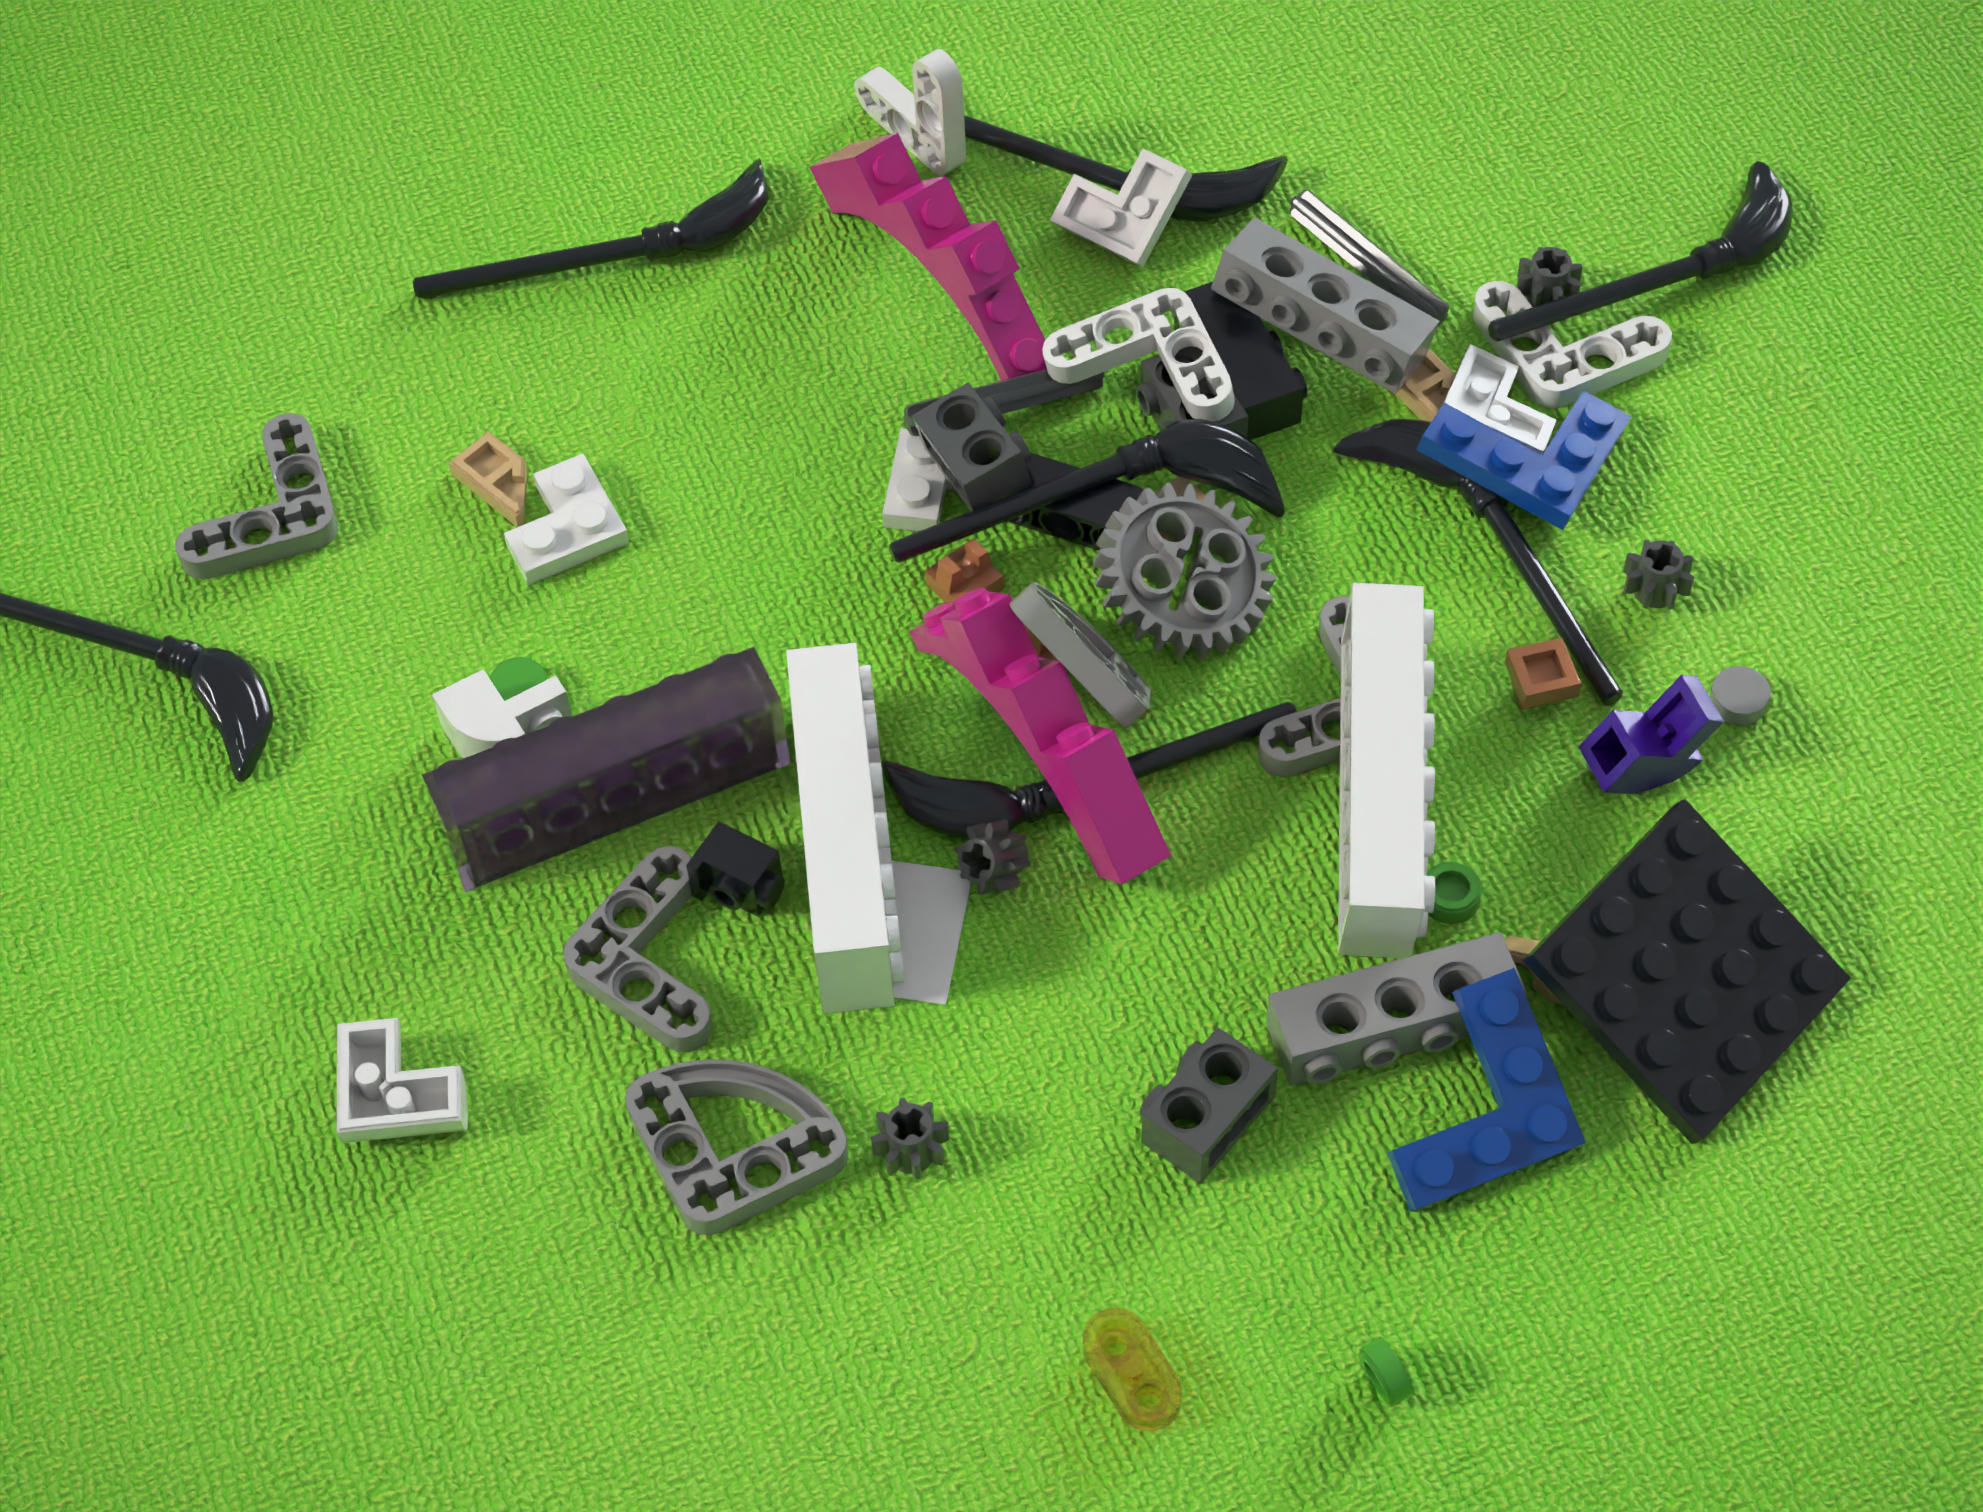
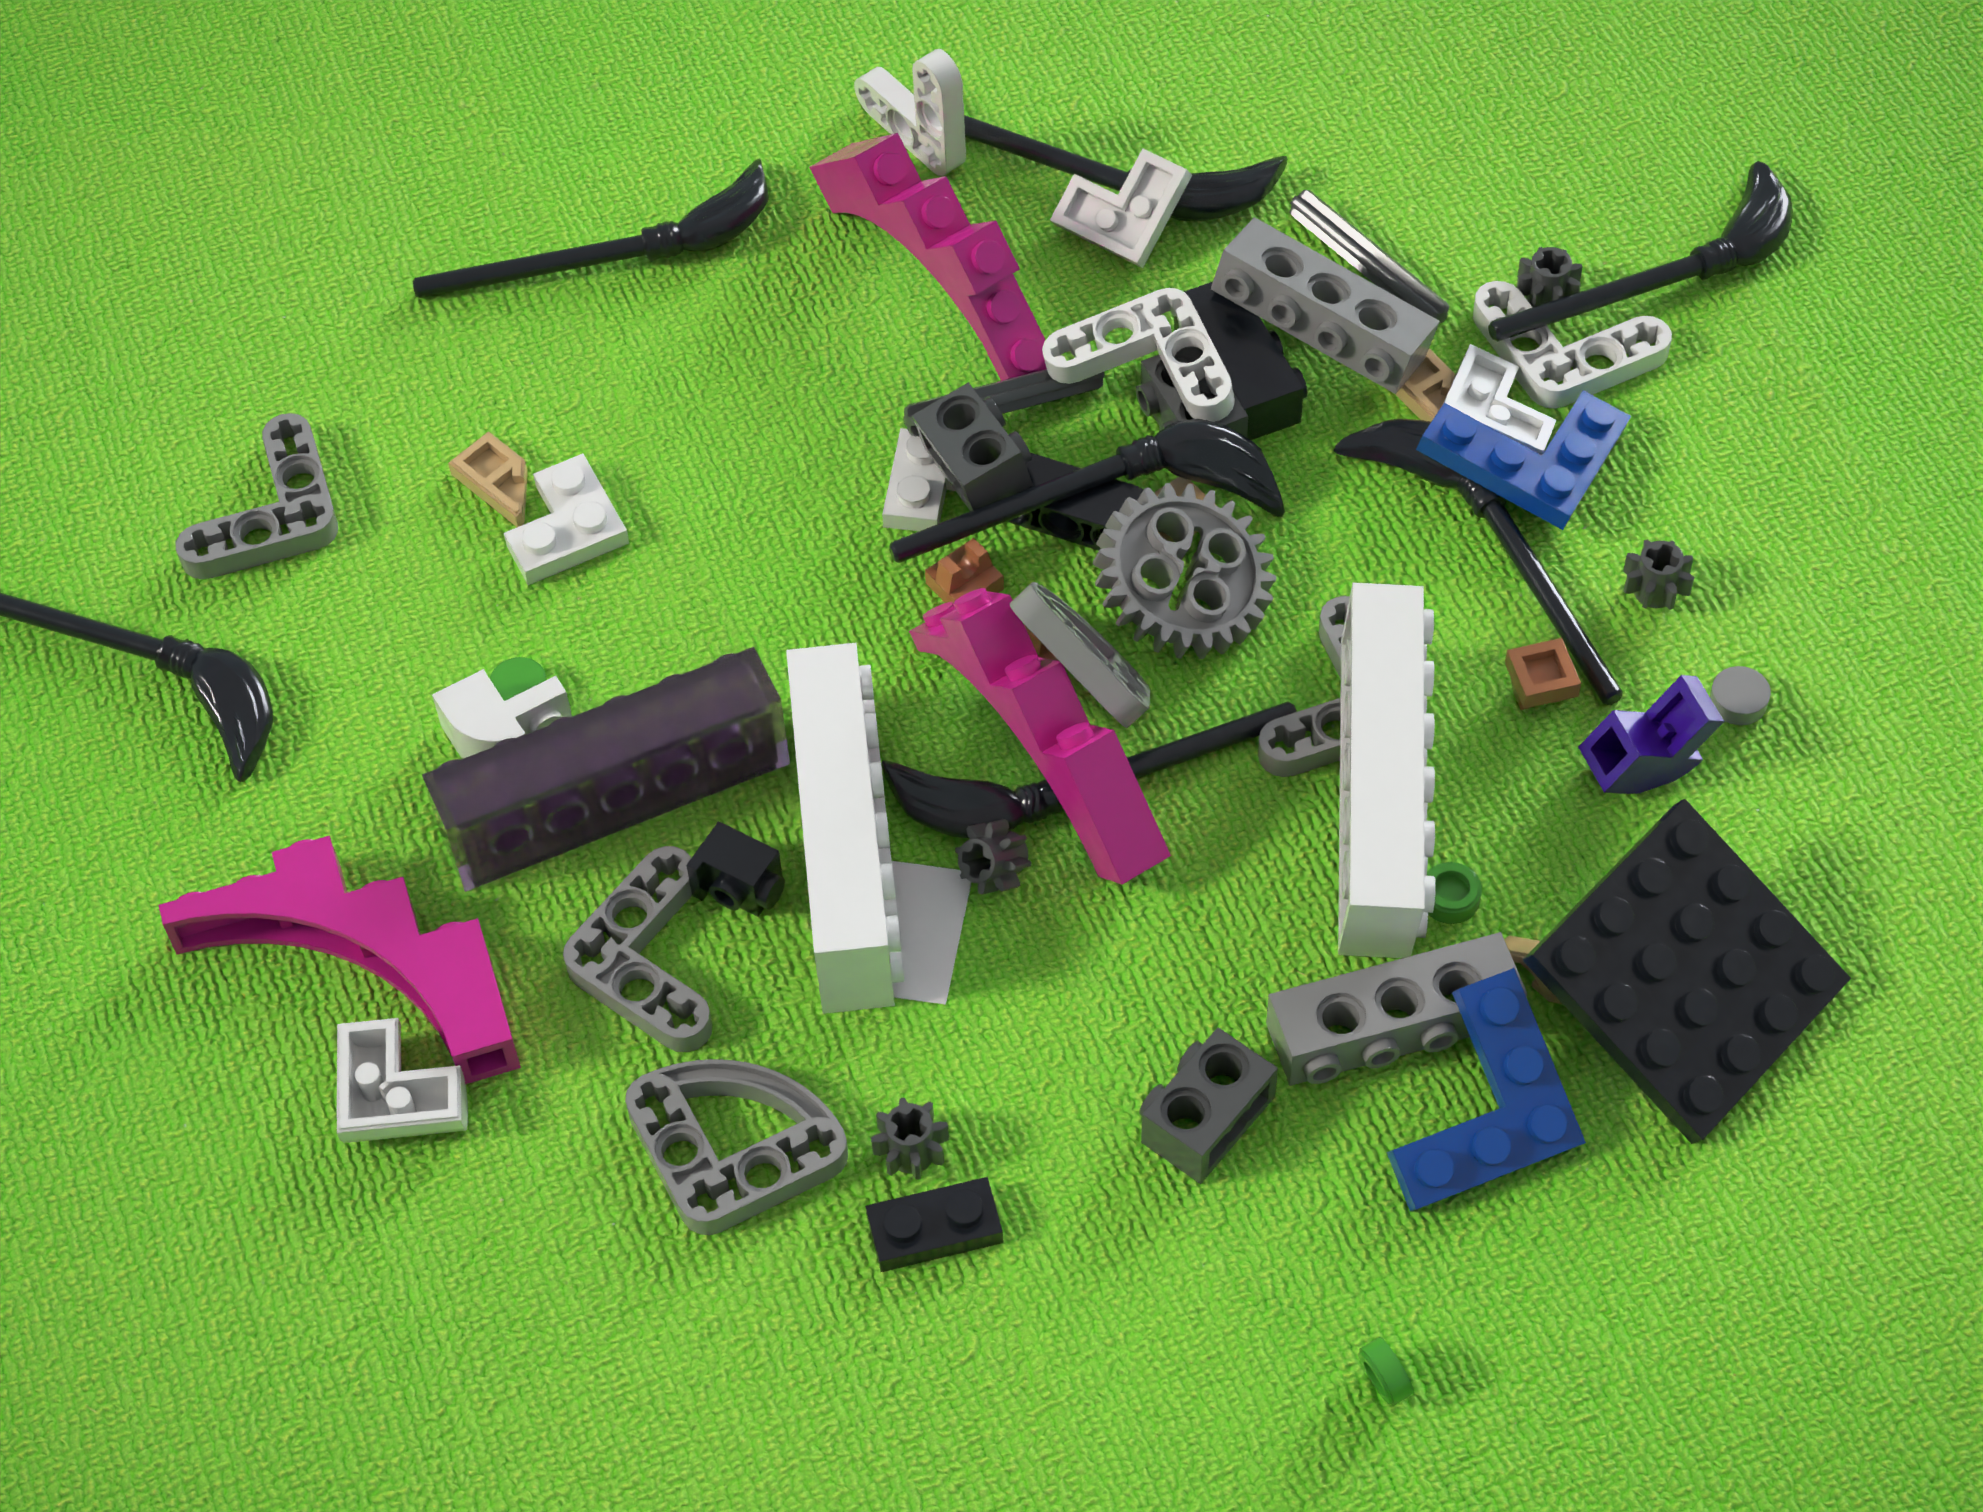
clear yellow plate [1083,1308,1182,1431] -> none
none -> dark pink arch [158,836,521,1085]
none -> black plate [865,1177,1003,1272]

